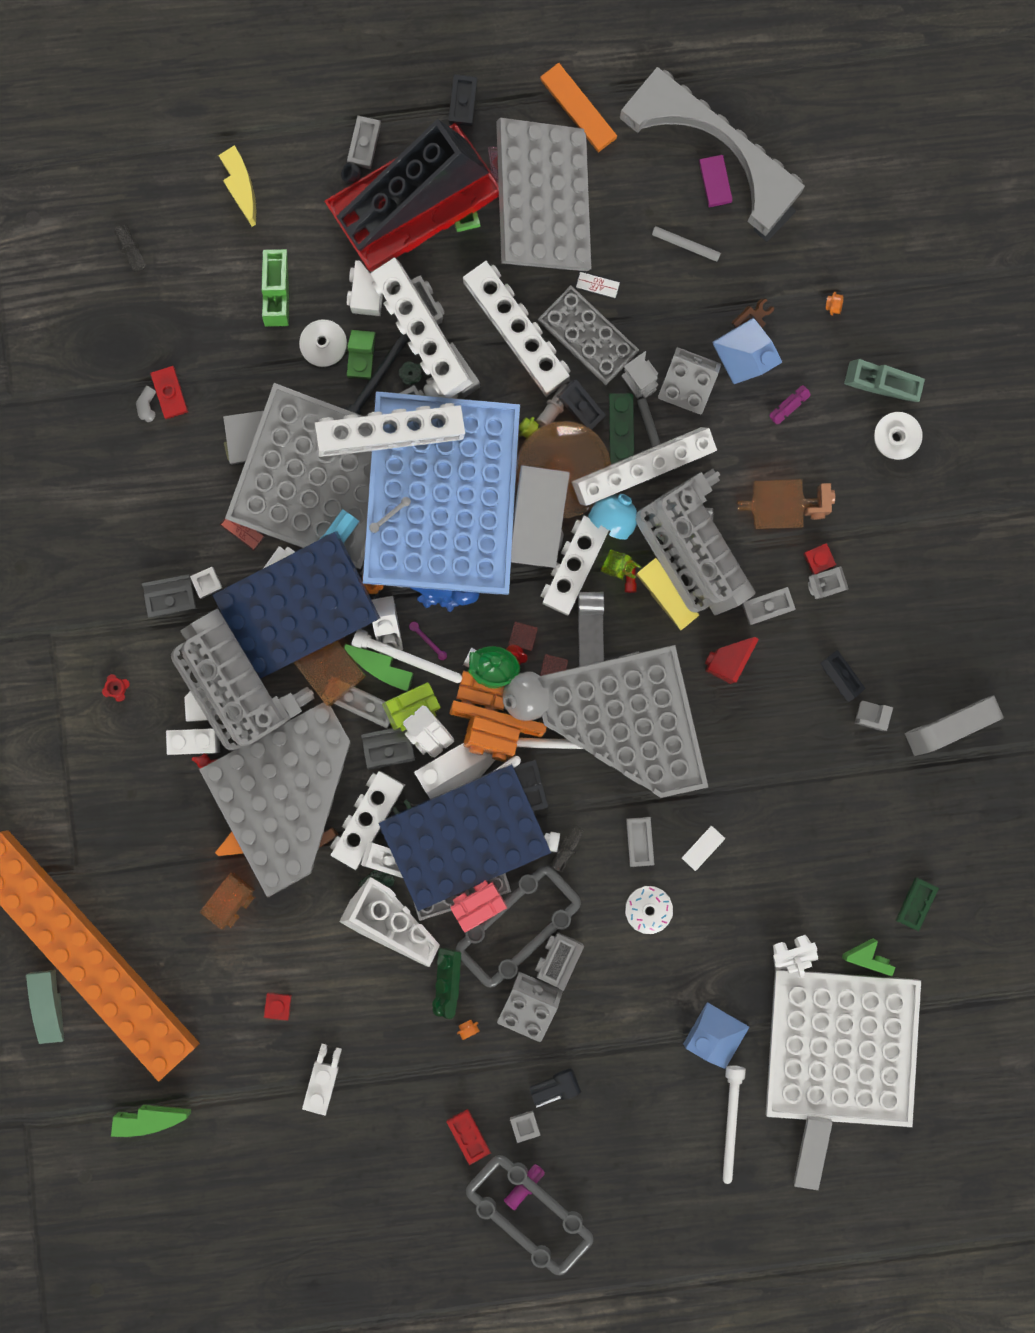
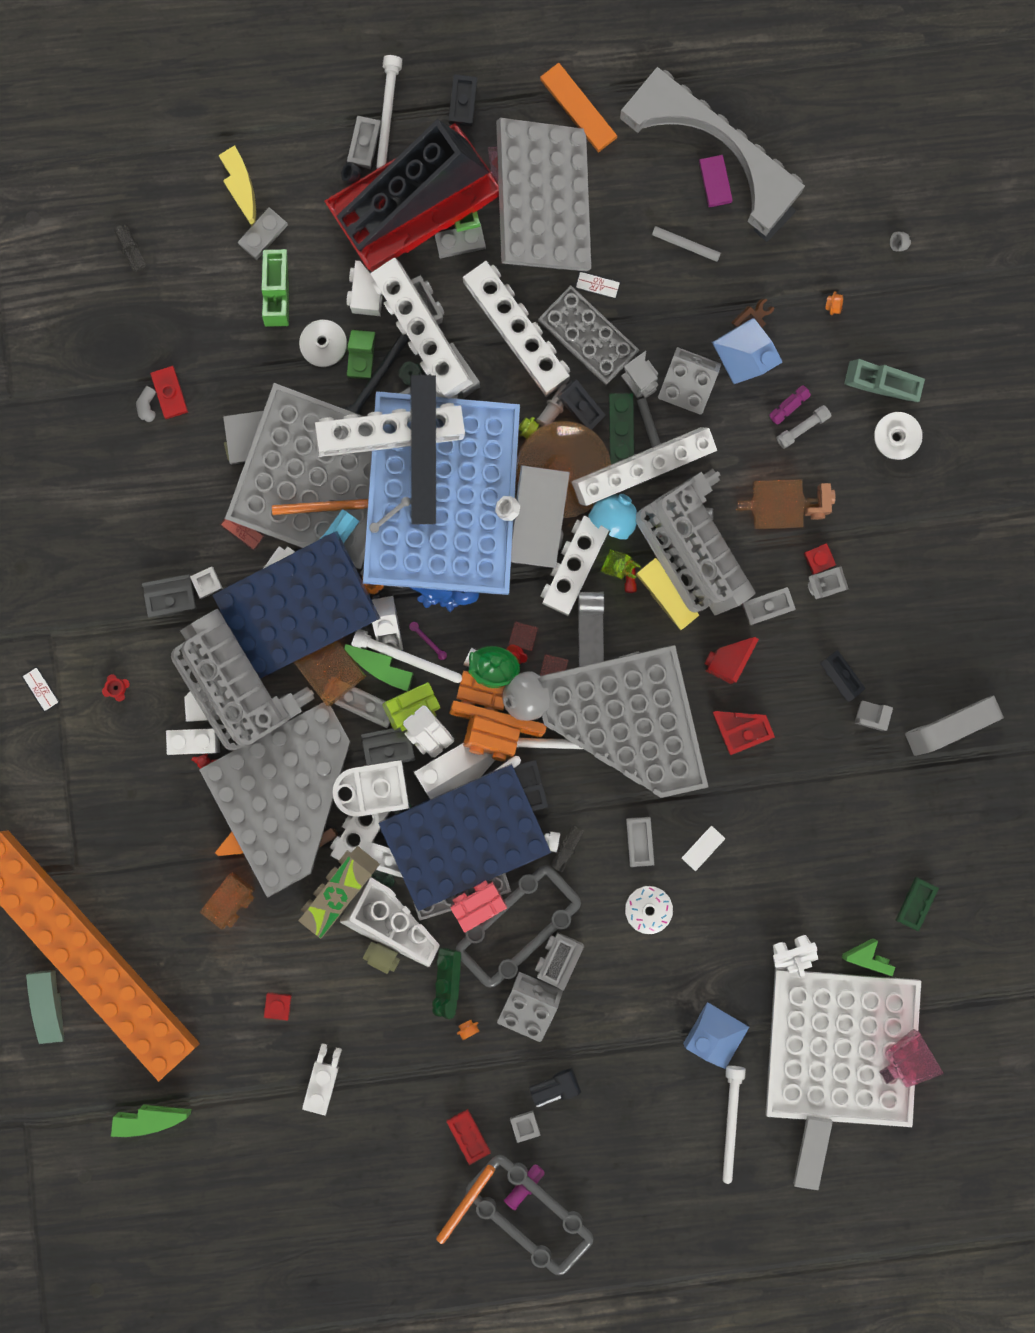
none -> white sticker [21,666,60,713]
none -> light grey plate [238,207,288,260]
none -> orange bar [272,499,368,515]
none -> dark tan brick [298,846,380,939]
none -> white tile [333,760,409,816]
none -> olive brick [363,942,400,974]
none -> white piece [377,55,402,169]
none -> black tile [410,375,436,524]
none -> light grey plate [435,223,486,259]
none -> orange bar [436,1165,495,1244]
none -> white tile [495,496,520,521]
none -> red wing [712,711,775,755]
none -> light grey bar [776,405,831,449]
none -> clear pink torso [879,1029,943,1087]
none -> light grey hinge [890,232,911,251]

